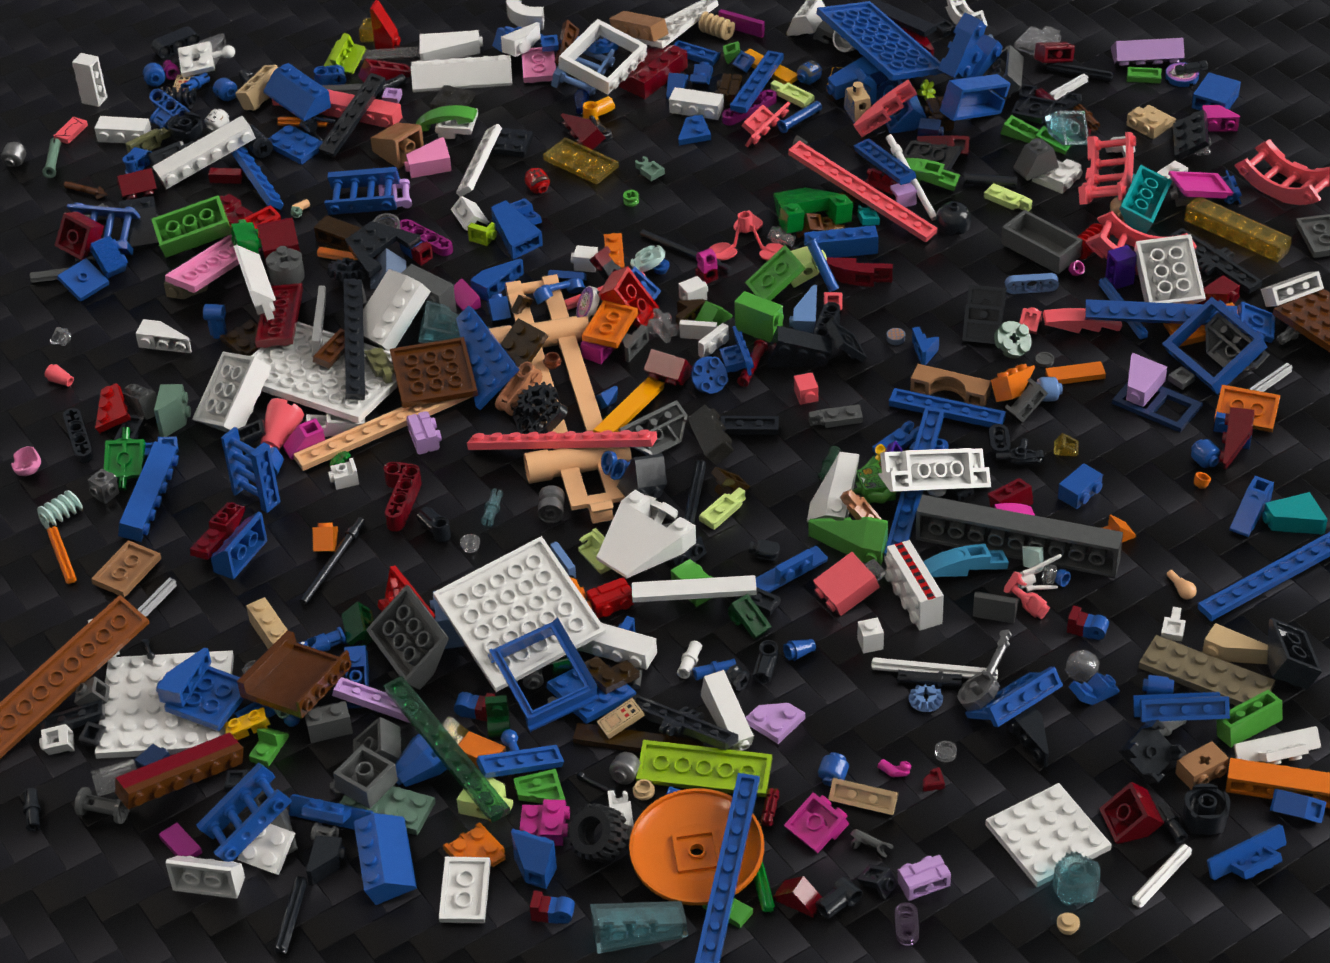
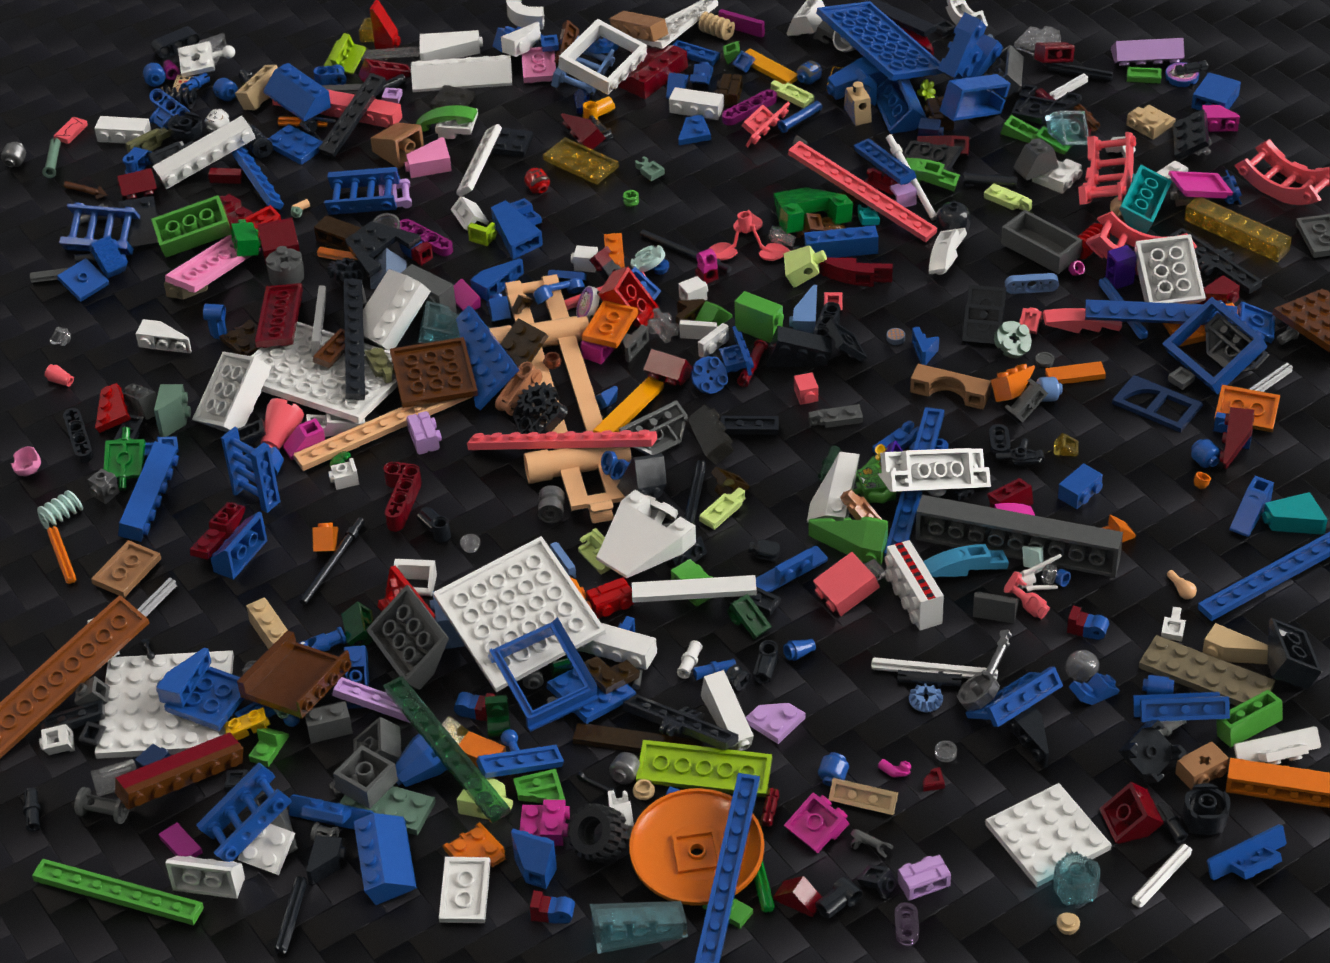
dark red slope [54,212,104,260] -> none
white brick [72,53,107,107] -> none
white slope [233,245,276,321] -> none
clear light blue pin [481,489,503,526] -> none
tan tile [597,698,645,739] -> none
blue plate [730,51,784,113] -> none
bright green plate [745,245,806,301] -> none
blue pin [804,237,839,292] -> none
coral slope [853,80,917,137] -> none
white brick [857,618,884,653] -> none
blue plate [889,388,1006,427] -> none
lavender slope [1126,353,1167,407] -> none
white brick [1261,271,1324,307] -> none
blue slope [1270,789,1327,824] -> none
none -> bright green plate [32,859,204,925]
none -> white tile [394,559,437,596]
none -> white slope [929,228,967,275]

